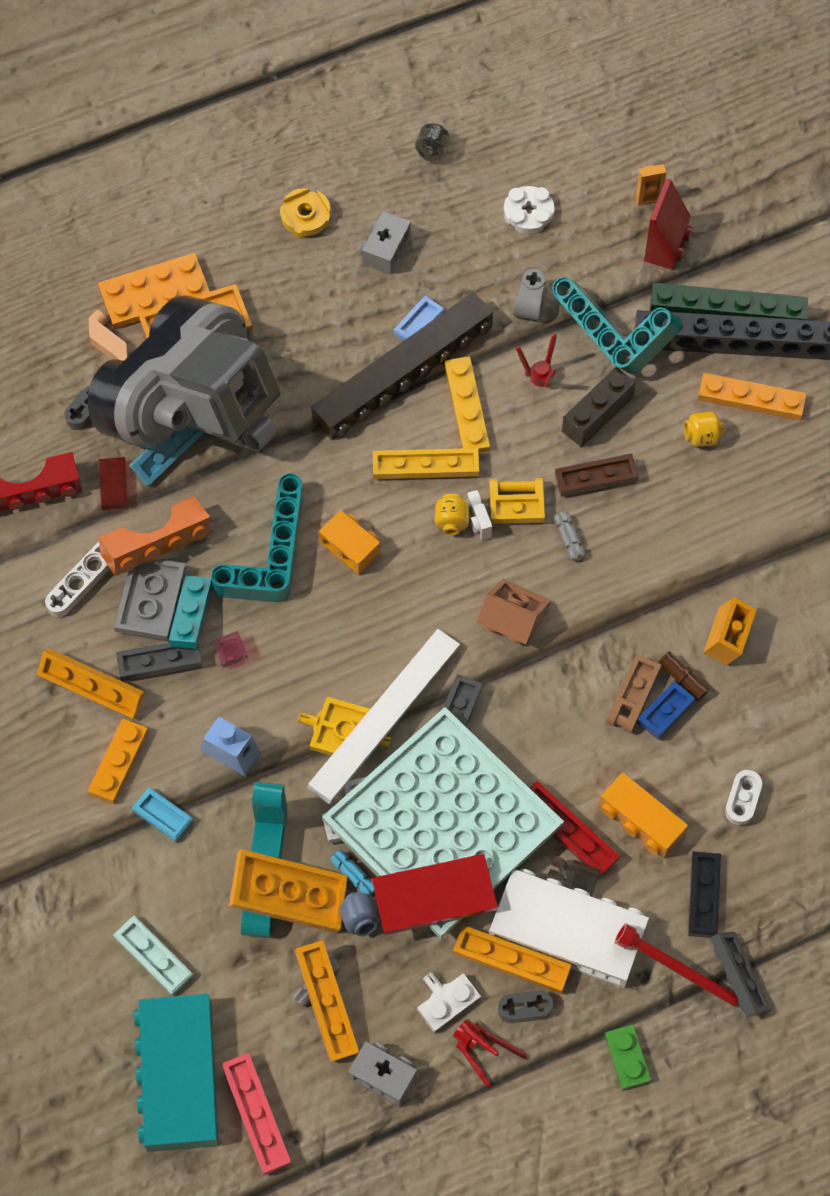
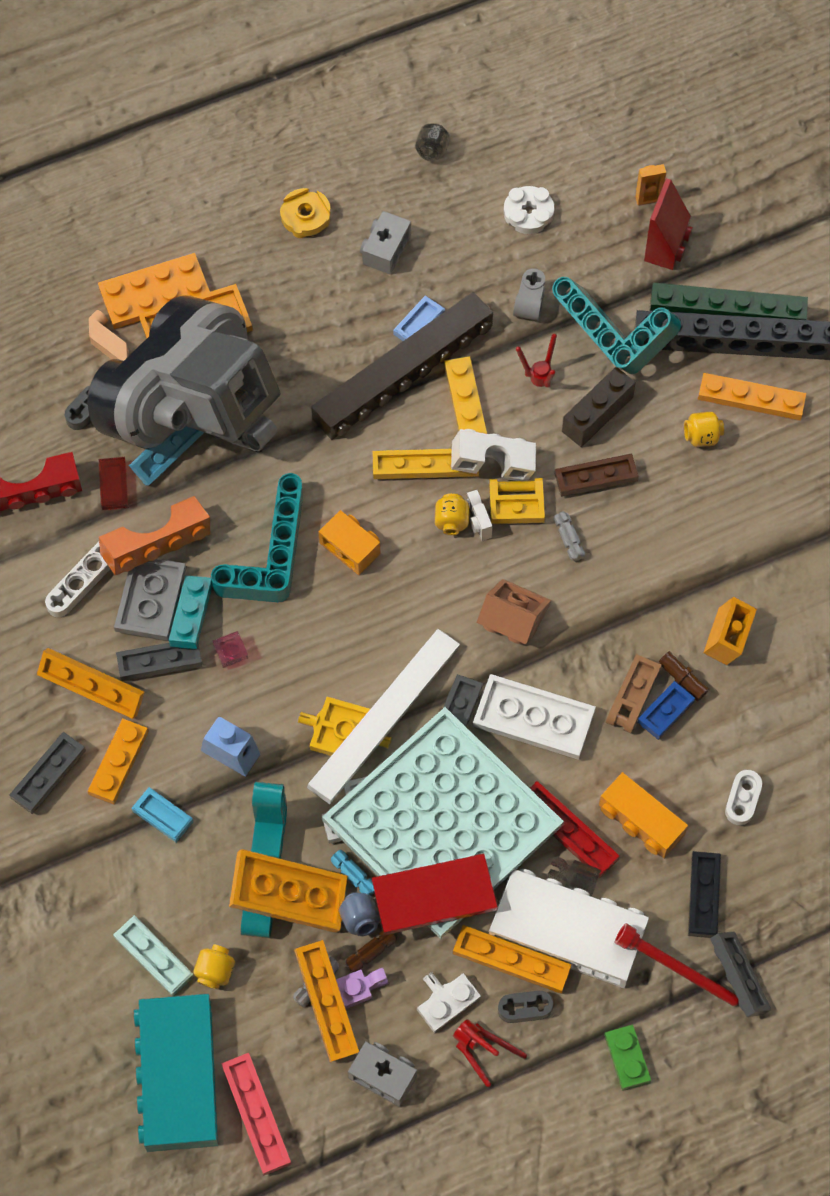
none -> dark grey plate [9,732,86,814]
none -> yellow head [193,944,235,990]
none -> lavender plate [336,968,389,1009]
none -> reddish brown axle [345,931,396,972]
none -> white arch [451,429,536,481]
none -> white plate [473,674,596,760]

